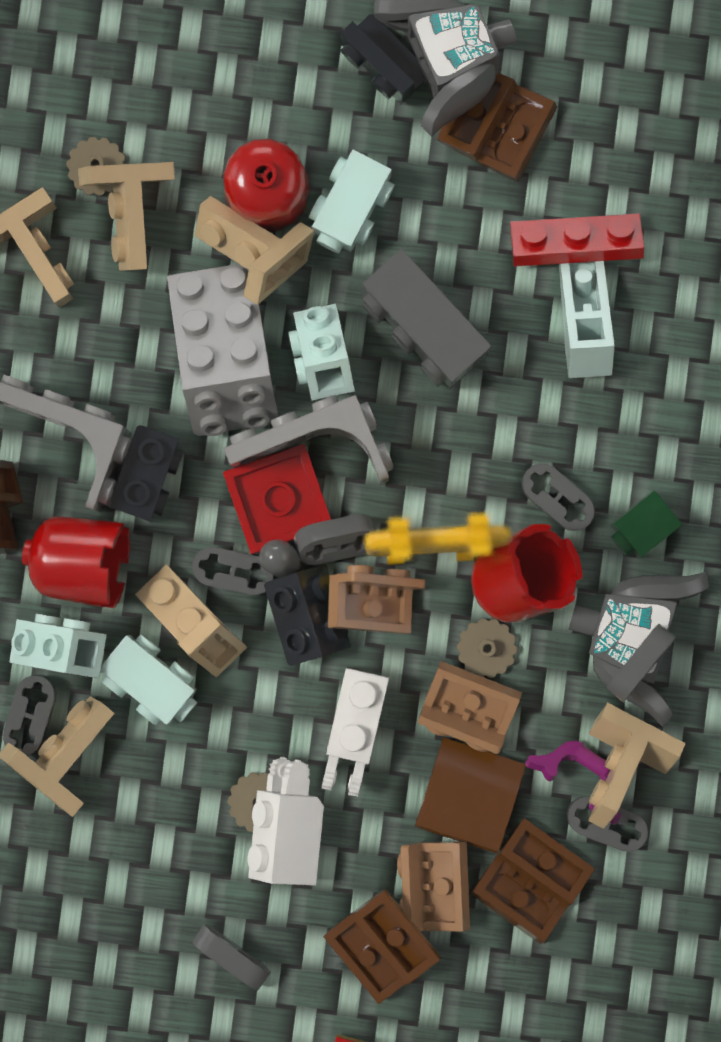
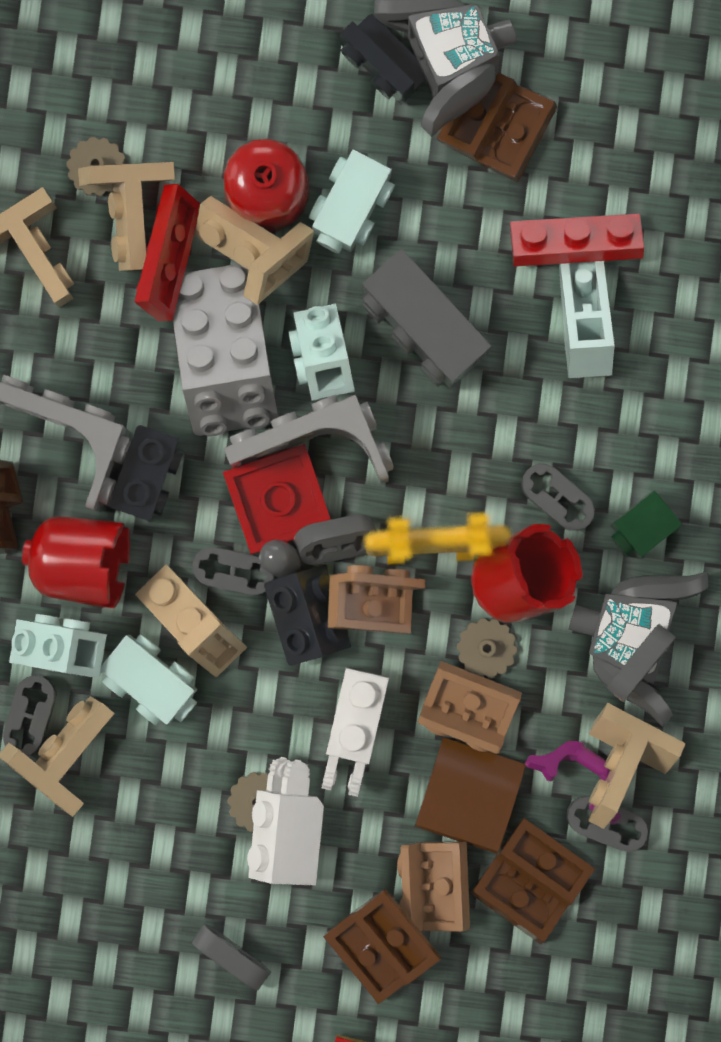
none -> red plate [134,184,201,322]

